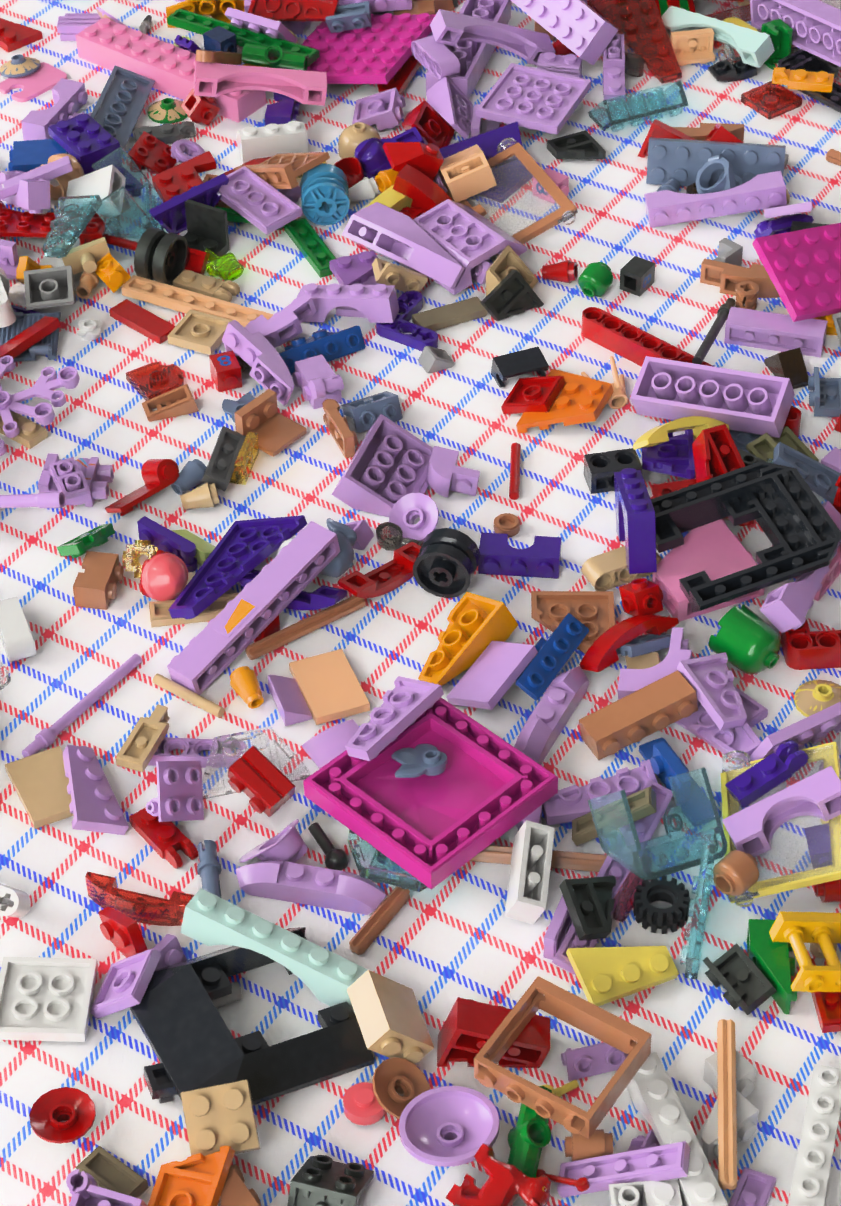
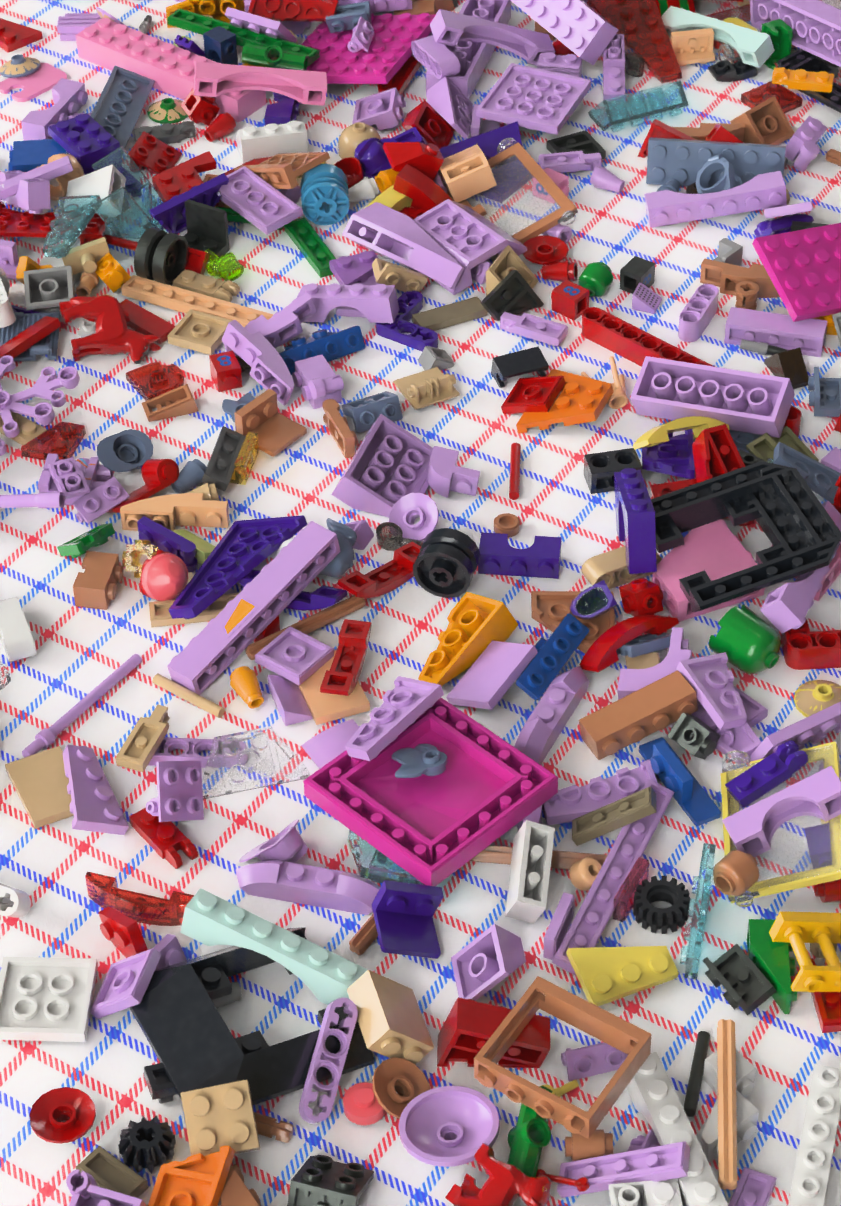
lavender gear [170,140,205,163] -> none
nougat beam [195,50,242,65] -> none
sand blue pin [197,840,222,898] -> none
red brick [228,746,296,817] -> none
pearl dark grey bar [308,822,349,871] -> none
pearl dark grey wing [559,876,616,941] -> none
clear light blue windscreen [588,767,727,881] -> none
pearl dark grey bar [692,298,736,365] -> none
none -> clear red wing [21,421,86,461]
none -> red animal [59,295,161,364]
none -> lavender hinge [72,477,130,524]
none -> sand blue piece [97,429,153,473]
none -> black gear [118,1115,176,1174]
none -> light nougat slope [120,493,230,531]
none -> red cone [204,113,236,142]
none -> nougat axle [254,1112,294,1143]
none -> lavender tile [255,626,334,685]
none -> lavender beam [299,997,358,1124]
none -> red slope [320,619,372,696]
none -> lavender hinge [347,16,374,53]
none -> dark purple bracket [371,880,444,959]
none -> tan hinge [393,367,460,410]
none -> lavender slope [451,923,526,1001]
none -> lavender hinge [500,312,568,347]
none -> red dish [522,236,568,265]
none -> lavender hinge [538,151,602,173]
none -> lavender bush [542,220,572,243]
none -> red brick [551,280,589,321]
none -> light nougat piece [569,857,602,891]
none -> rock [570,580,618,620]
none -> lavender cone [590,166,625,194]
none -> lavender slope [632,283,662,314]
none -> pearl dark grey brick [667,712,721,760]
none -> lavender beam [678,284,719,342]
none -> pearl dark grey bar [683,1031,711,1117]
none -> nougat slope [730,96,794,145]
none -> light grey piece [740,339,787,356]
none -> lavender hinge [785,115,828,172]

